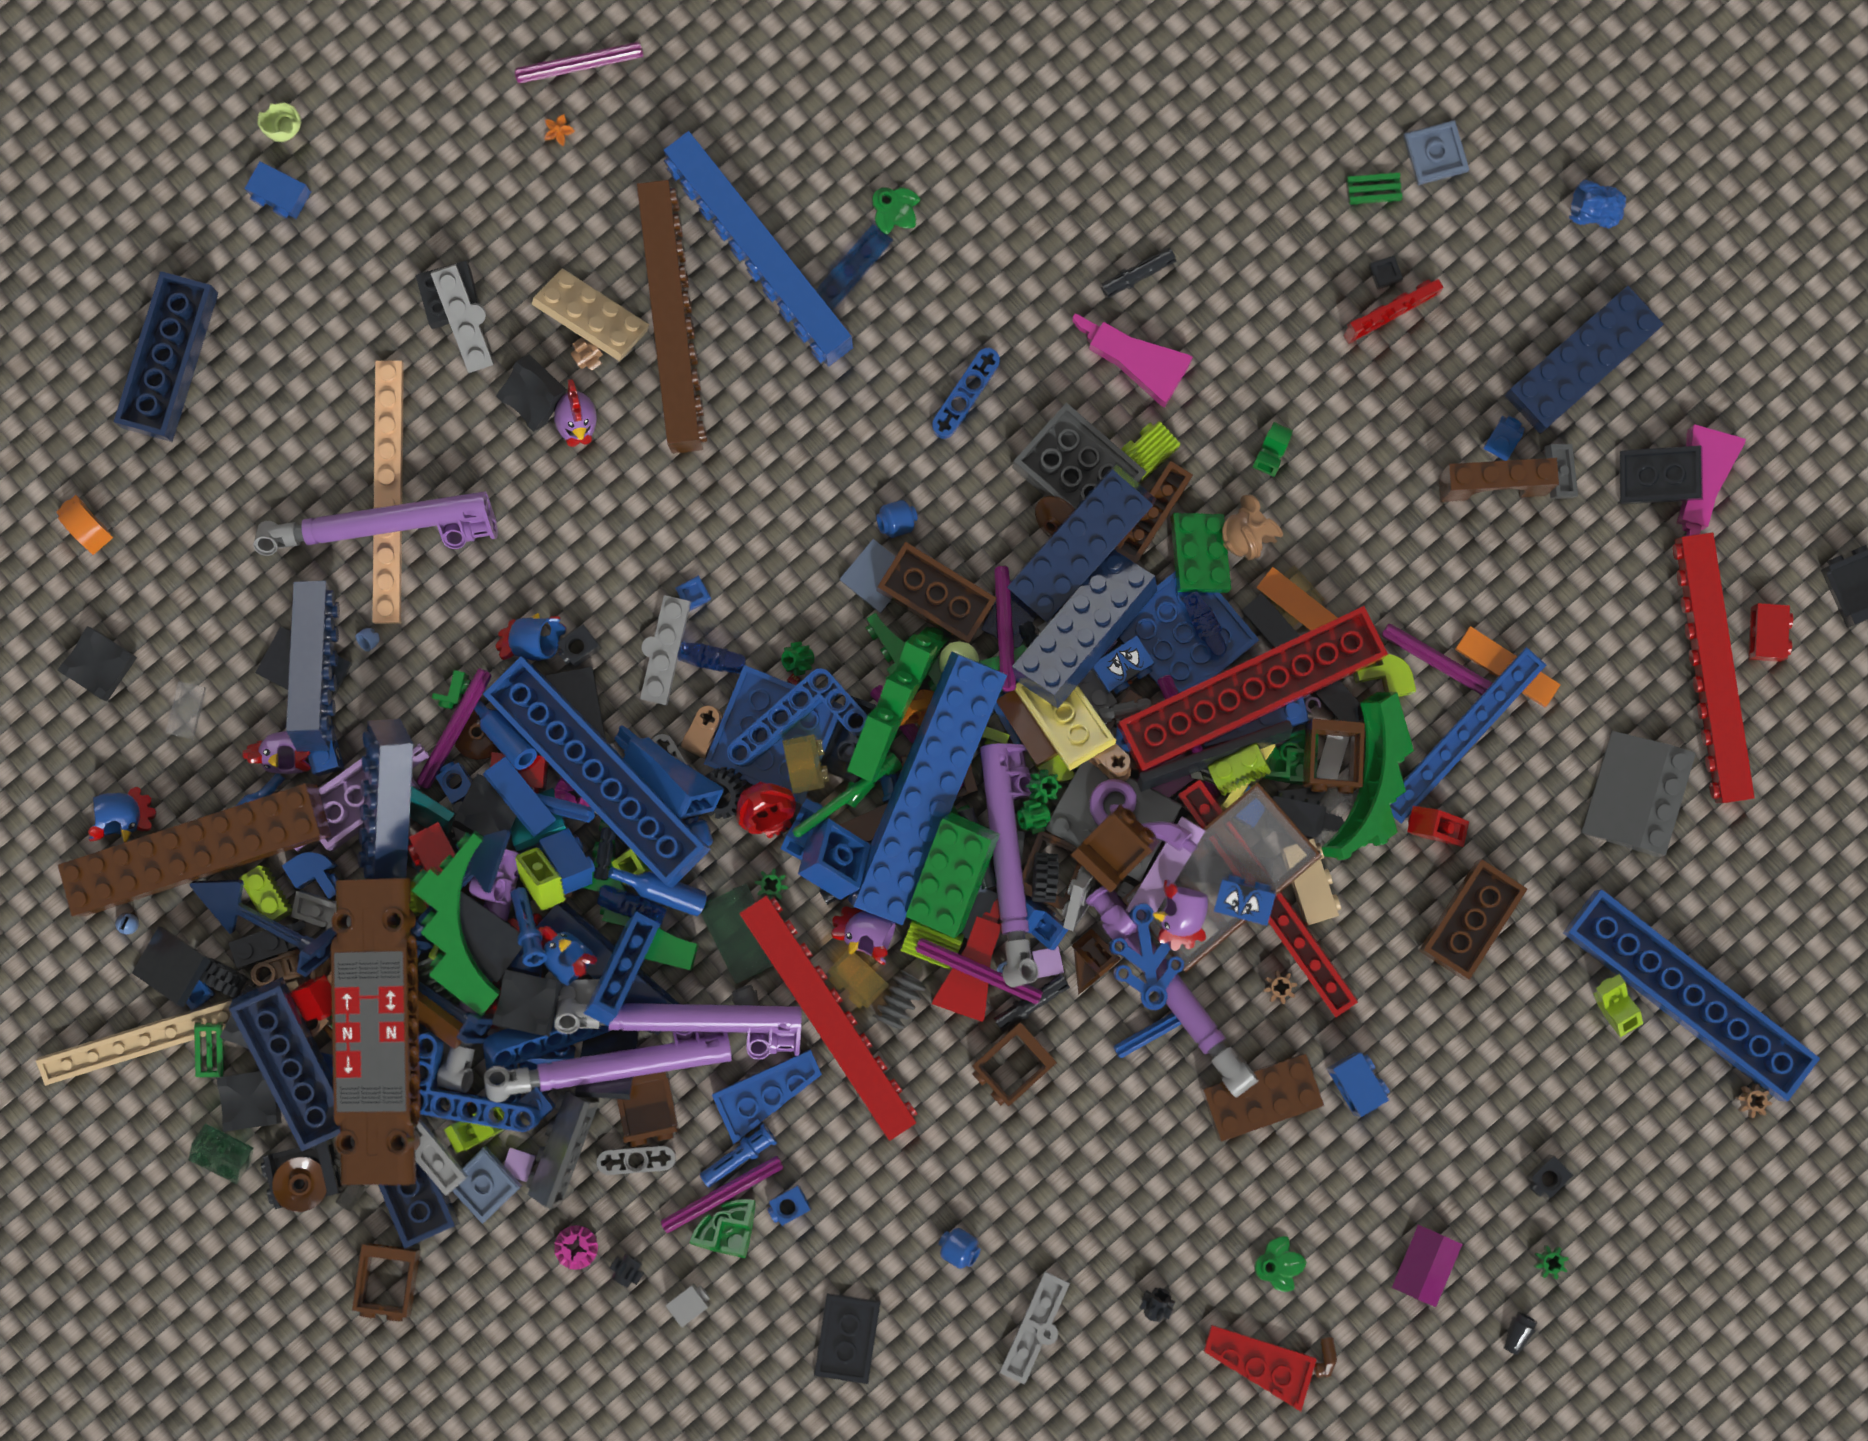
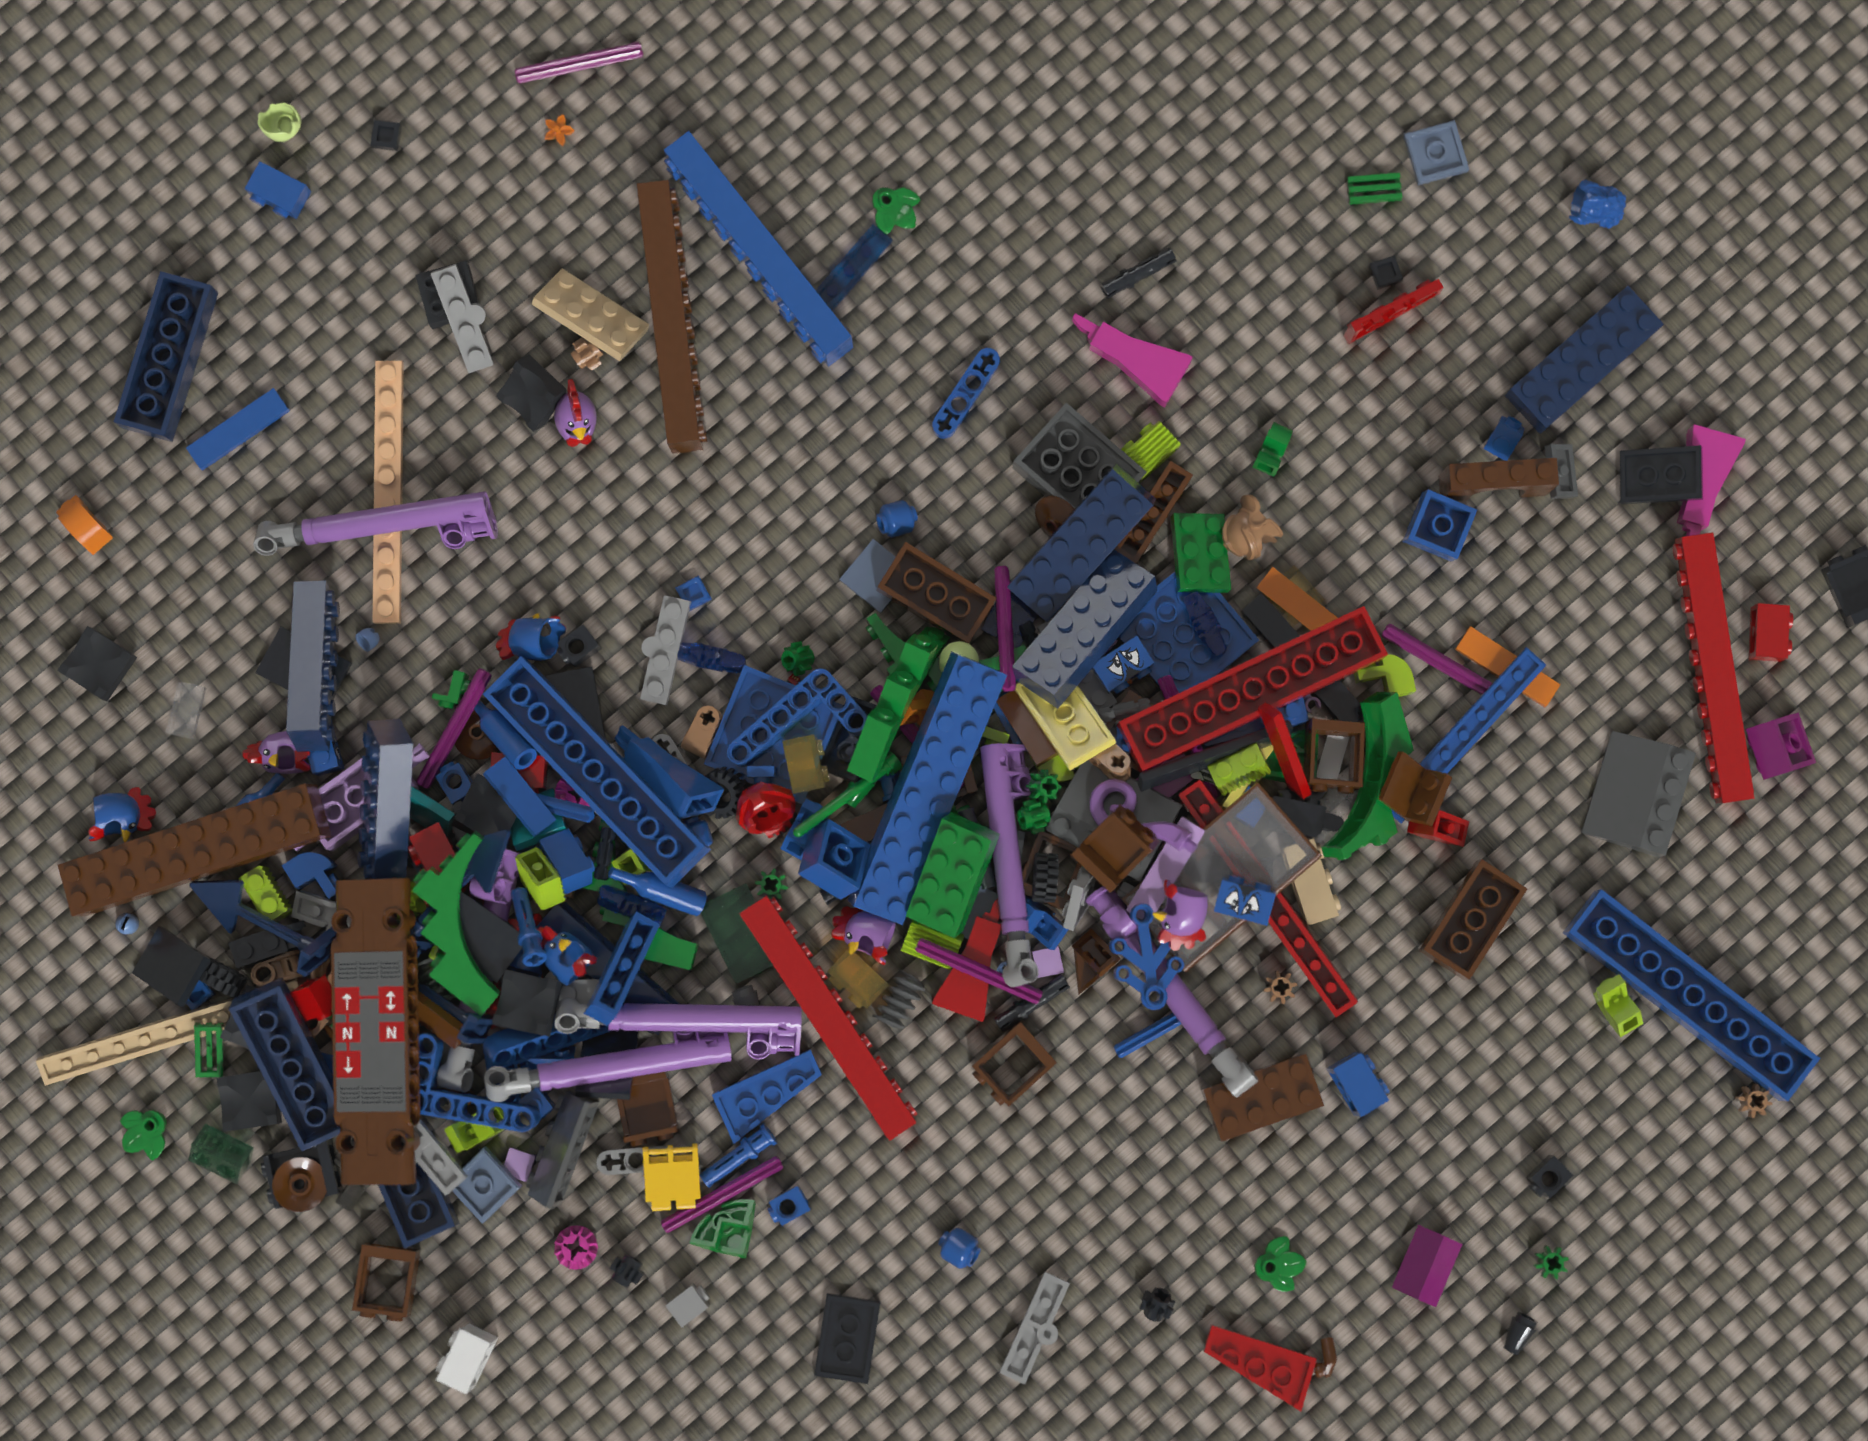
none -> green plate [120,1110,167,1160]
none -> blue tile [186,388,290,471]
none -> black plate [370,120,402,151]
none -> white brick [436,1324,499,1394]
none -> yellow plate [643,1143,701,1211]
none -> blue plate [747,766,776,783]
none -> red tile [1258,702,1311,799]
none -> reddish brown bracket [1379,751,1452,826]
none -> blue brick [1402,489,1477,562]
none -> magenta slope [1746,712,1816,780]

